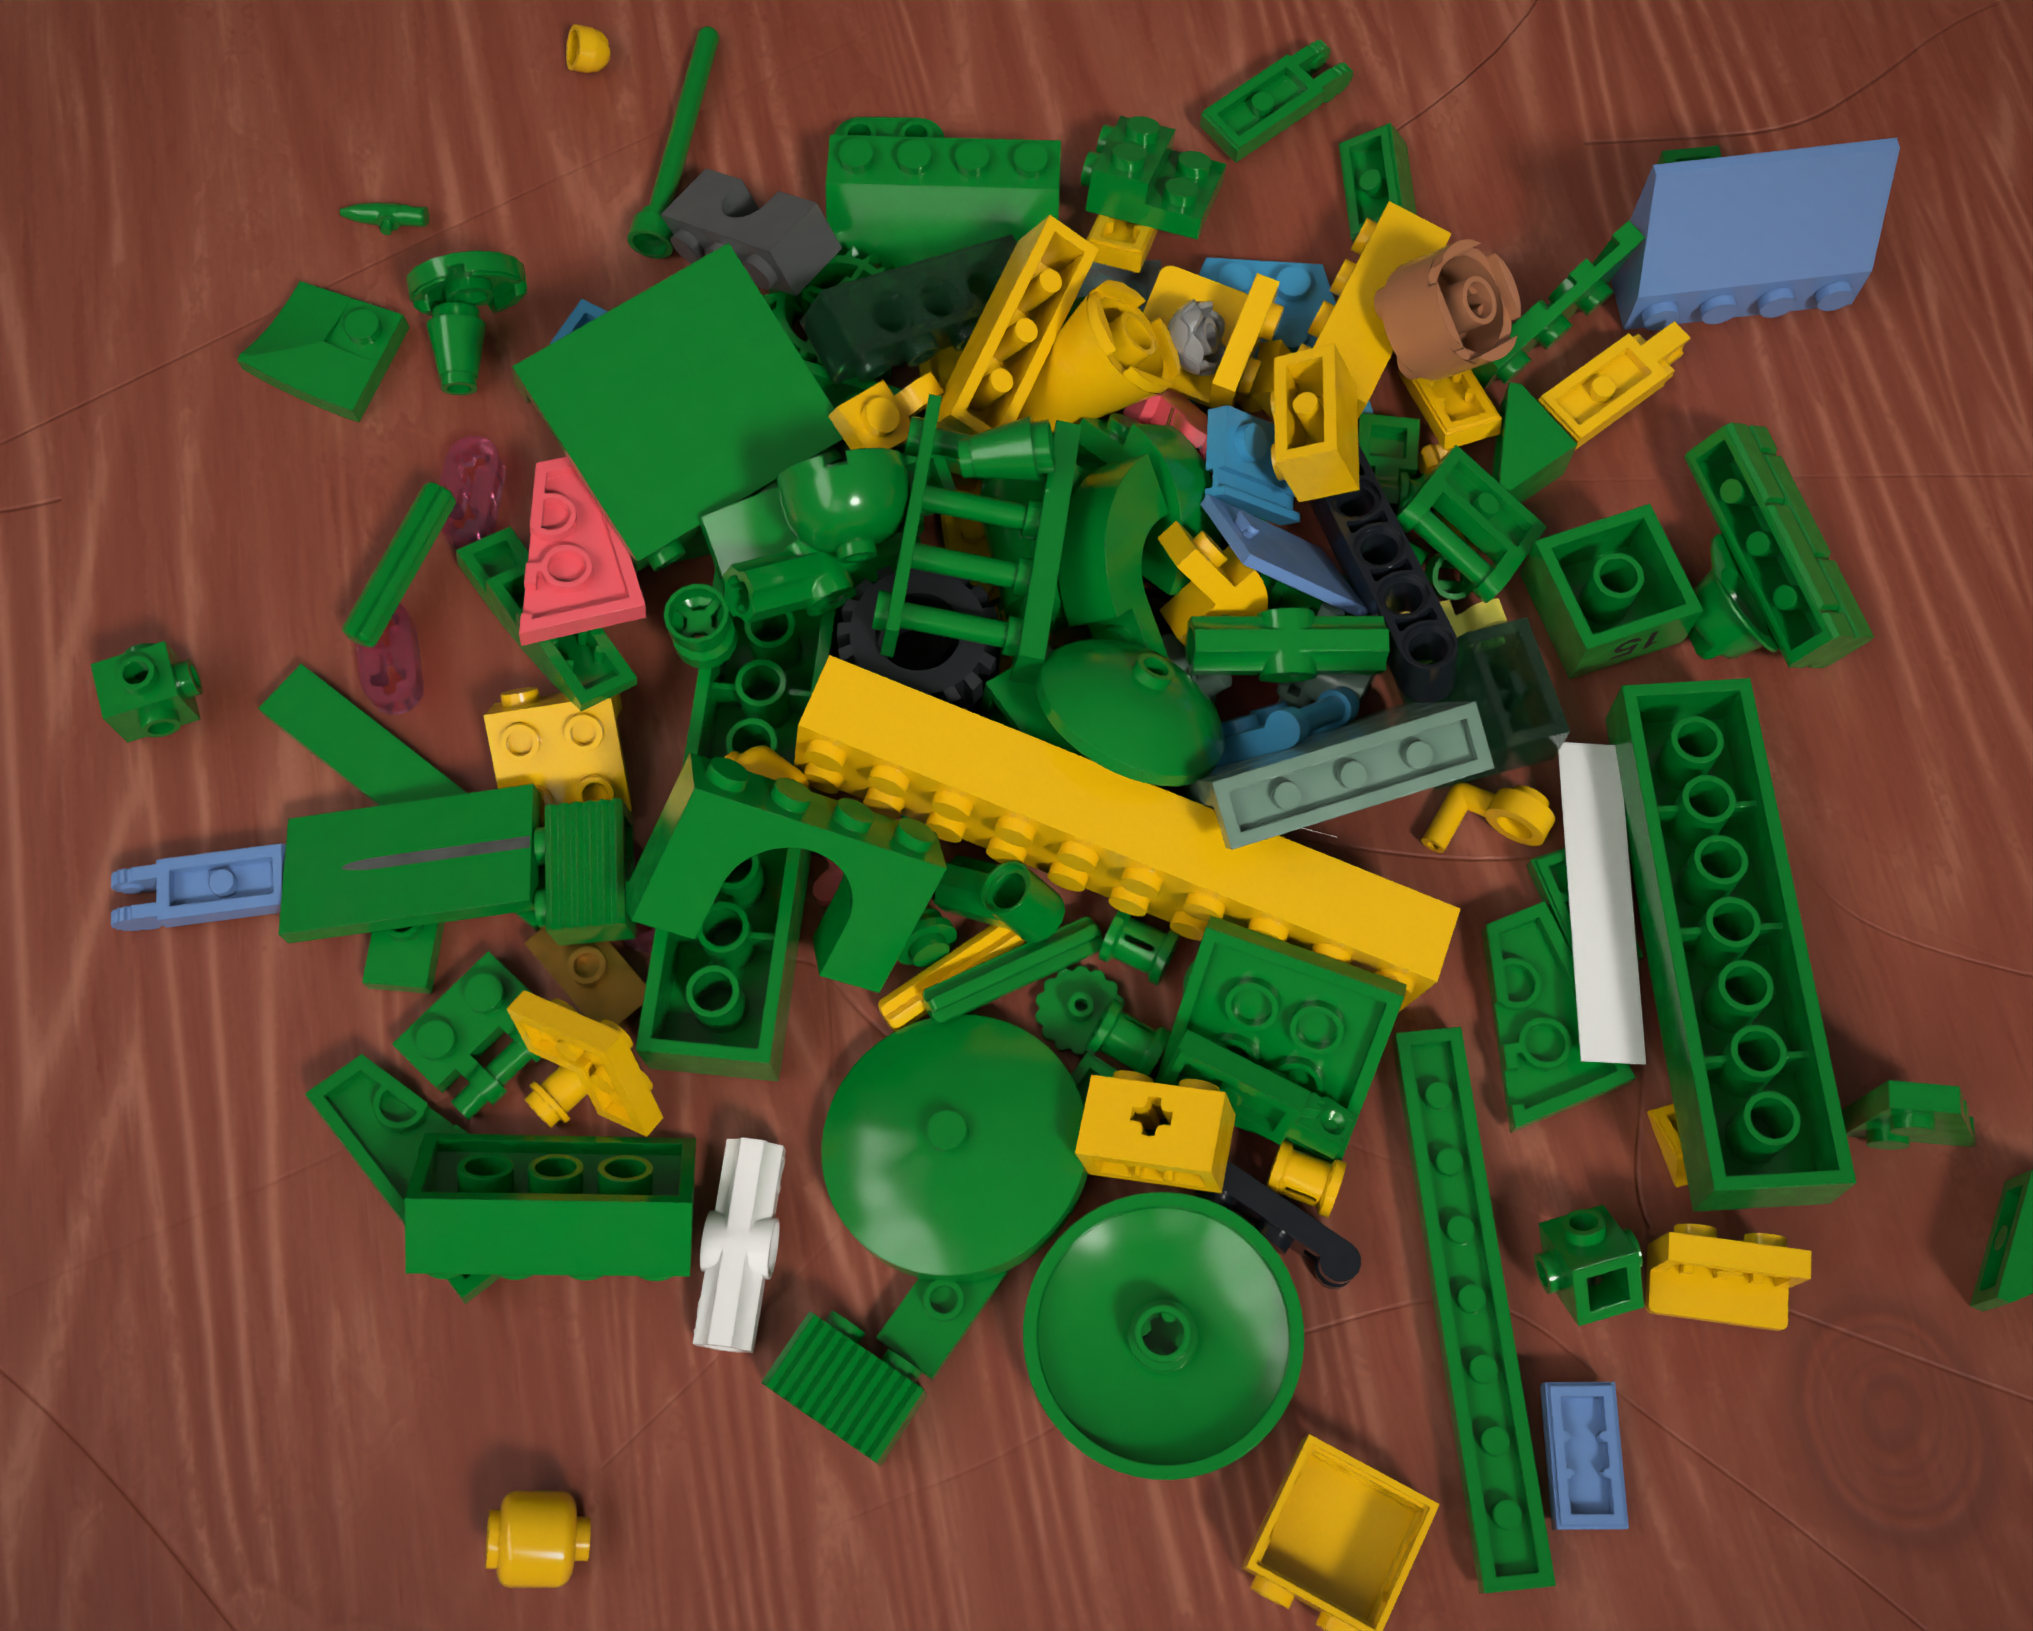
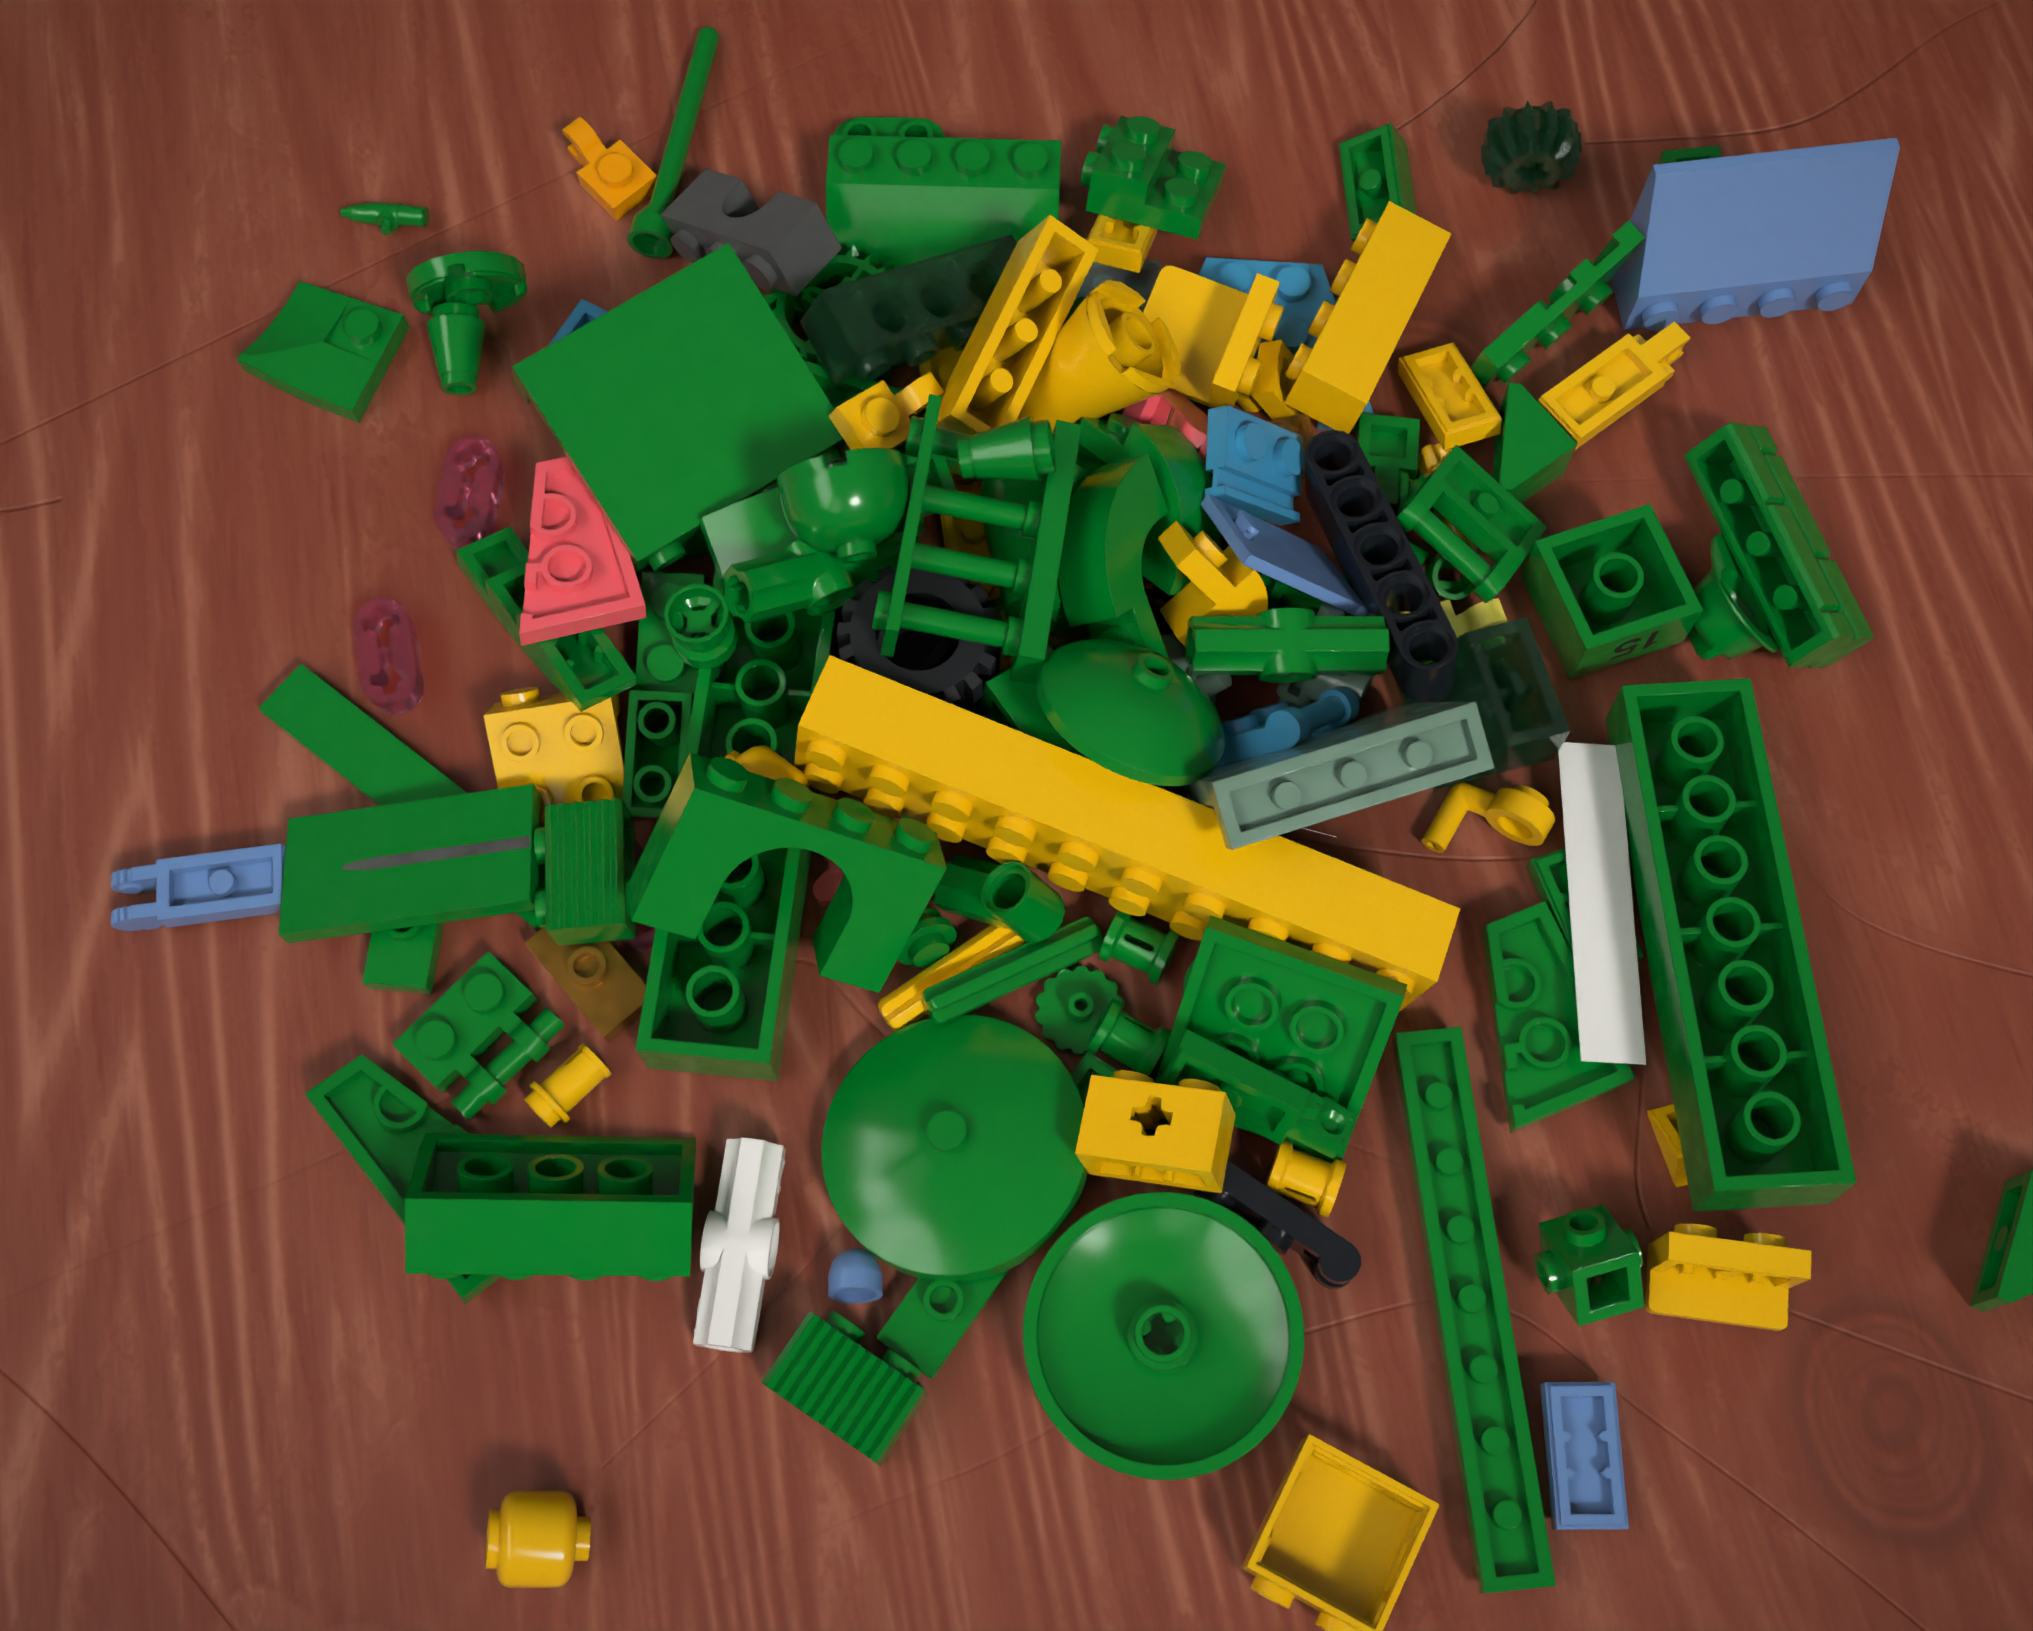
green brick [90,641,203,743] -> none
green axle [342,482,456,648] -> none
yellow plate [507,990,664,1137] -> none
yellow hinge [566,24,611,73] -> none
light grey plate [1168,299,1226,376] -> none
green hinge [1200,39,1354,163] -> none
yellow brick [1270,343,1360,502] -> none
nougat brick [1374,239,1521,380] -> none
green wing [1842,1080,1976,1150] -> none
none -> light orange plate [562,117,657,221]
none -> green slope [622,572,708,819]
none -> medium blue hinge [828,1248,883,1304]
none -> clear green gear [1481,100,1582,195]

